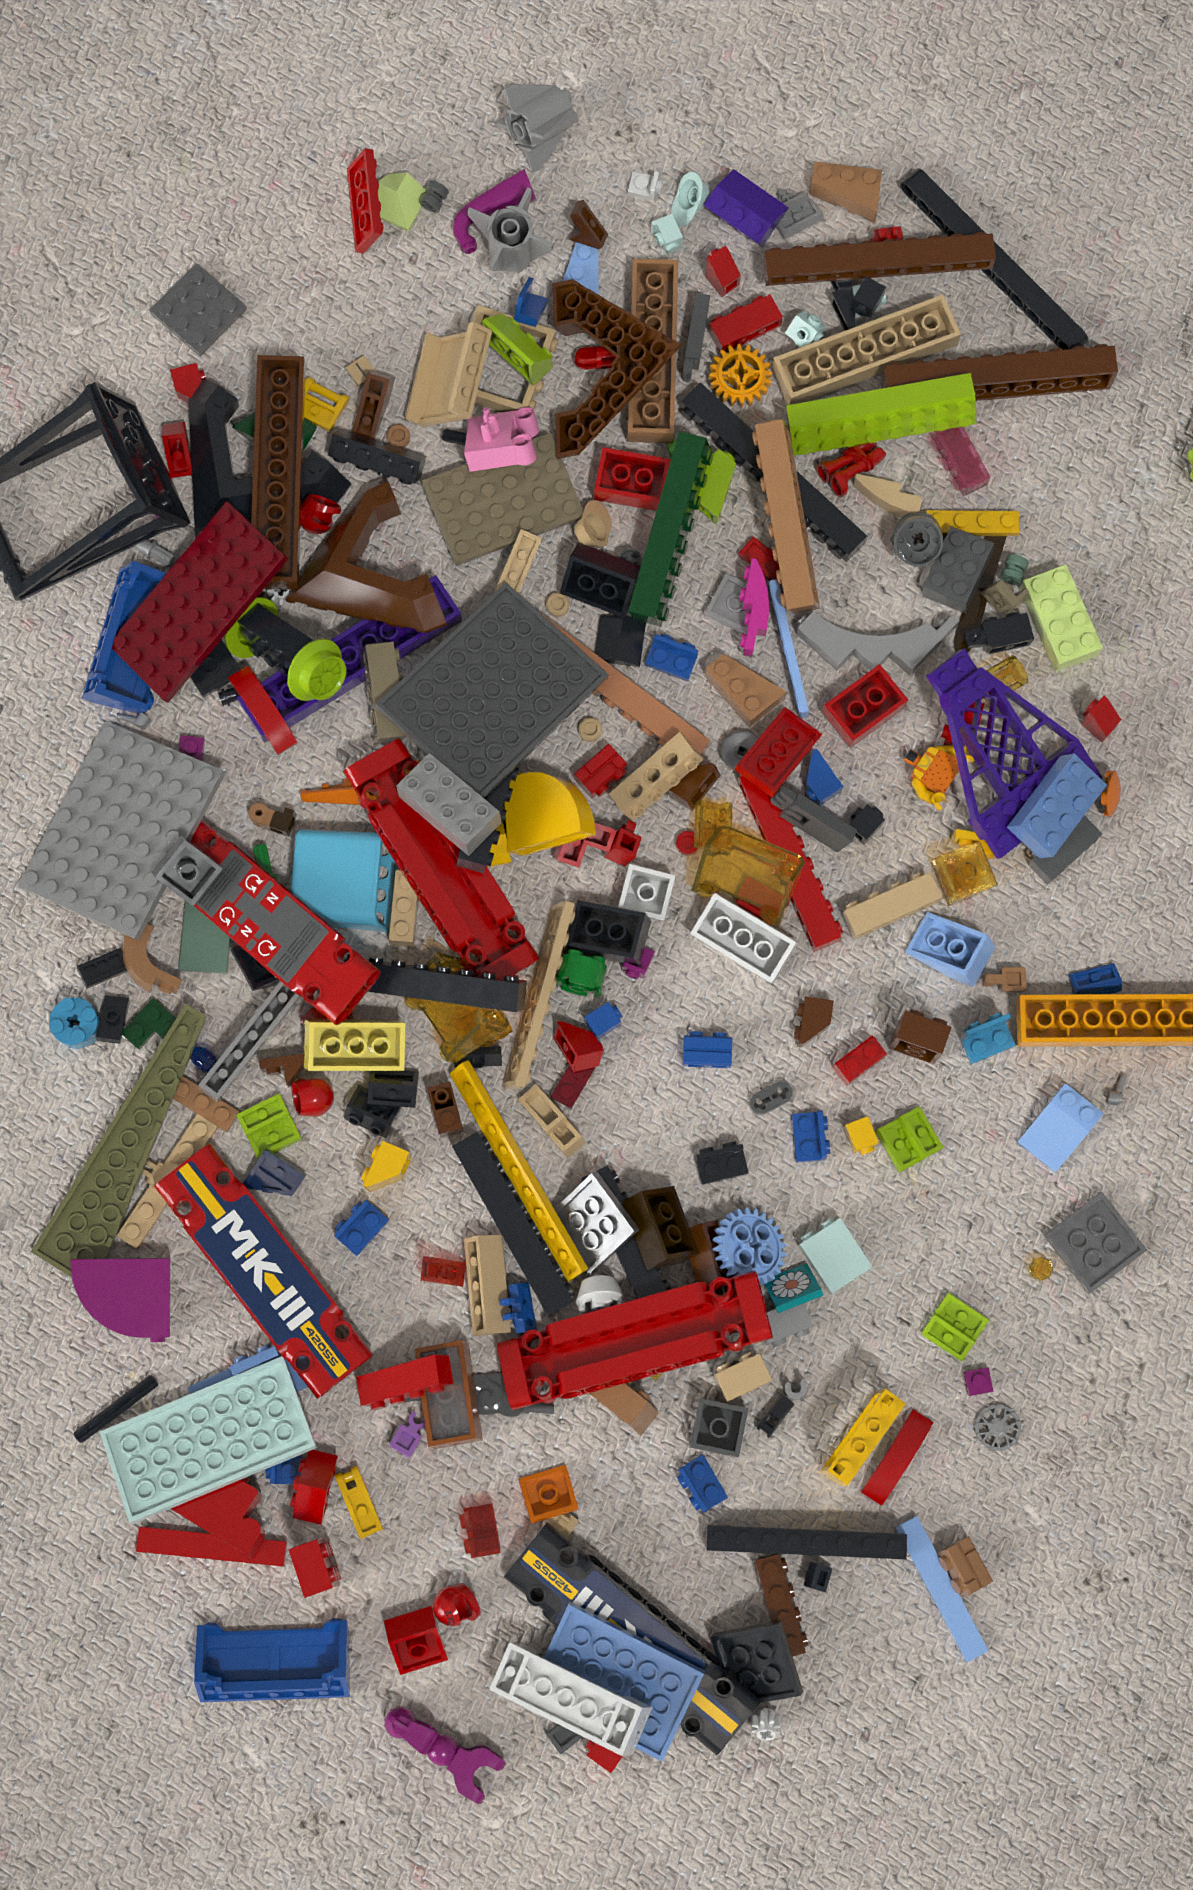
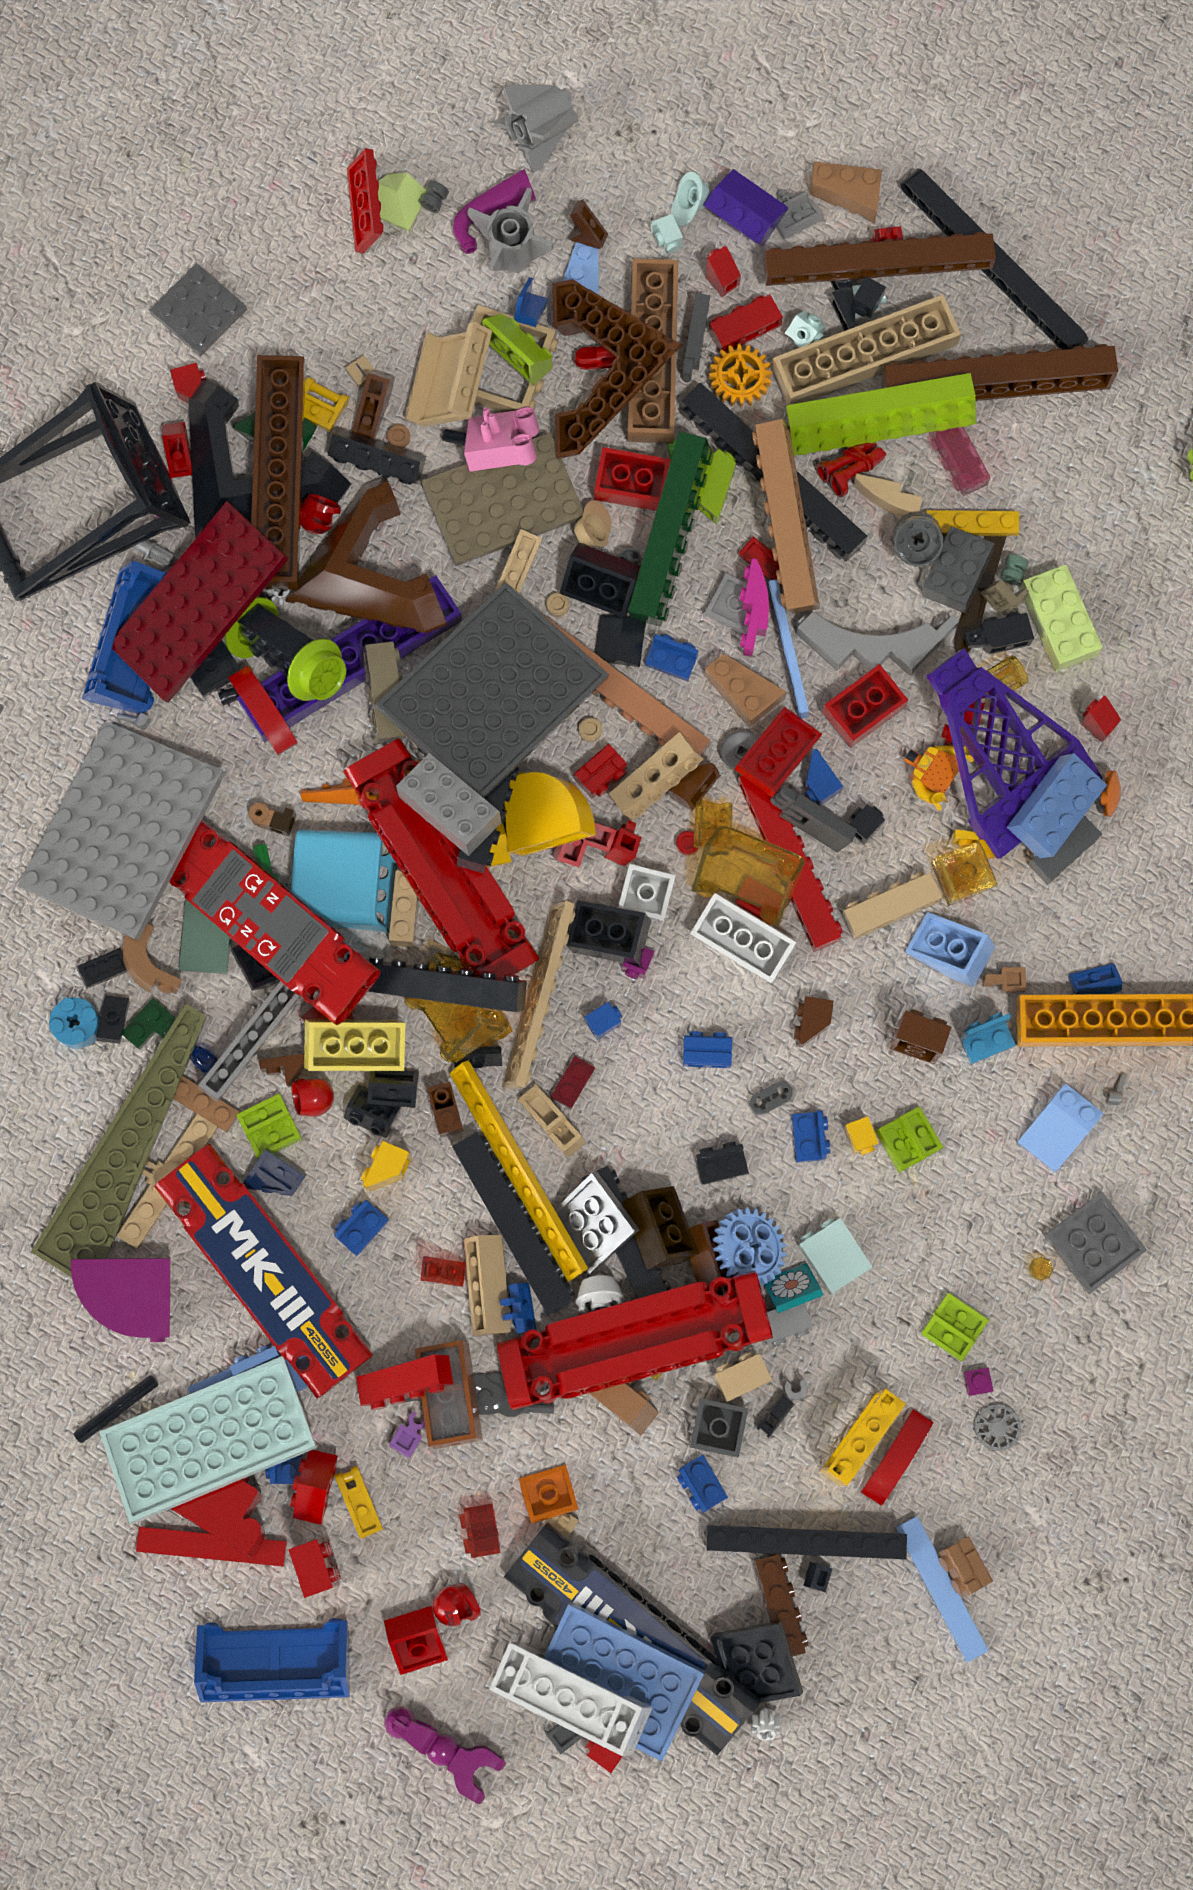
dark grey brick [152,835,223,906] -> none
magenta plate [179,735,205,761] -> none
red slope [553,1021,604,1072] -> none
green brick [555,950,607,997] -> none
white bracket [628,171,663,201] -> none
red brick [832,1035,887,1086] -> none

